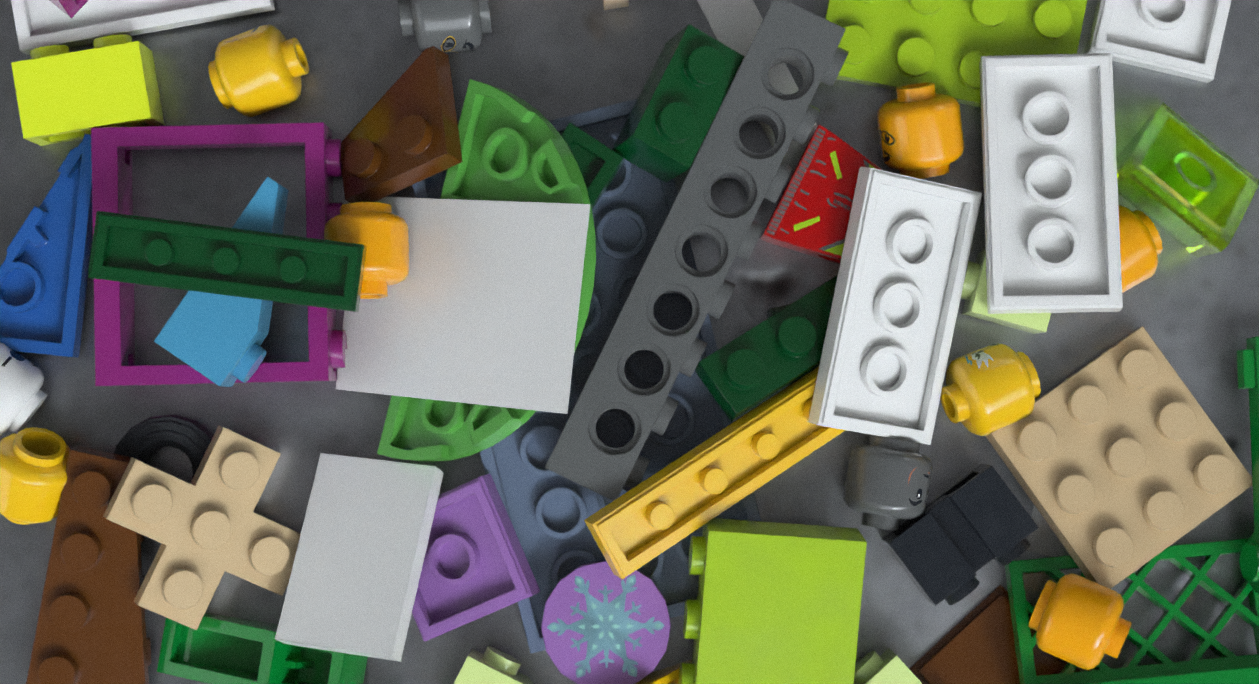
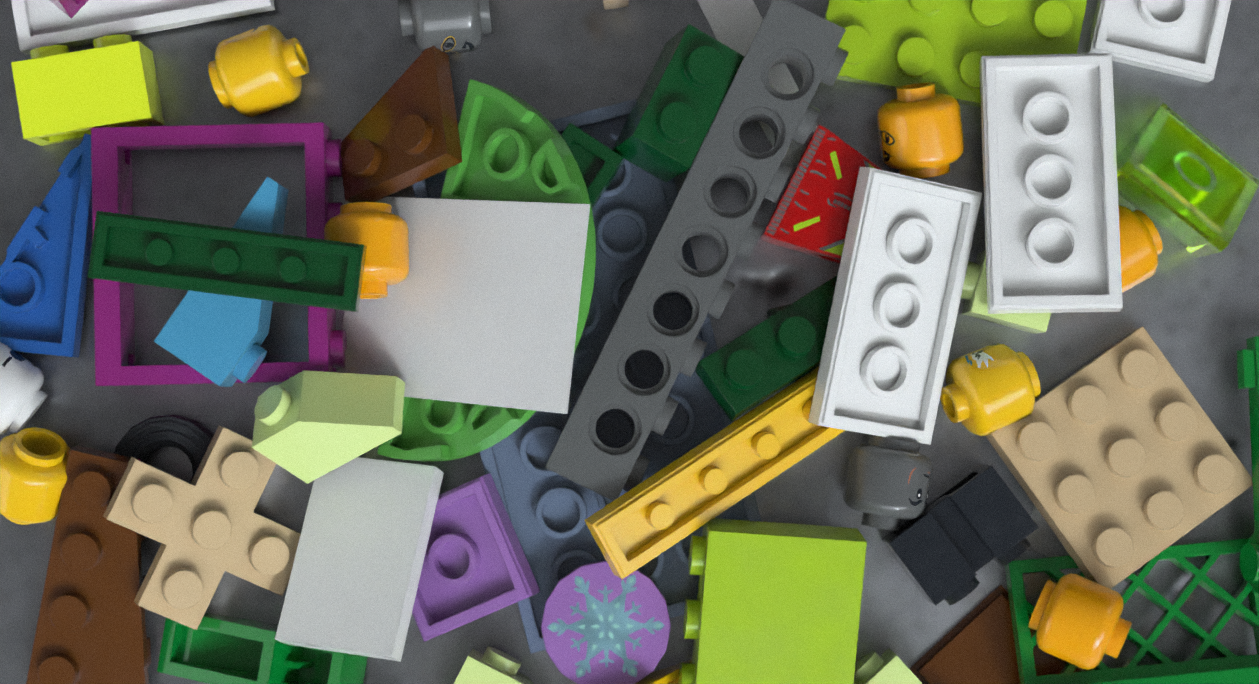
none -> yellowish green slope [252,370,405,484]

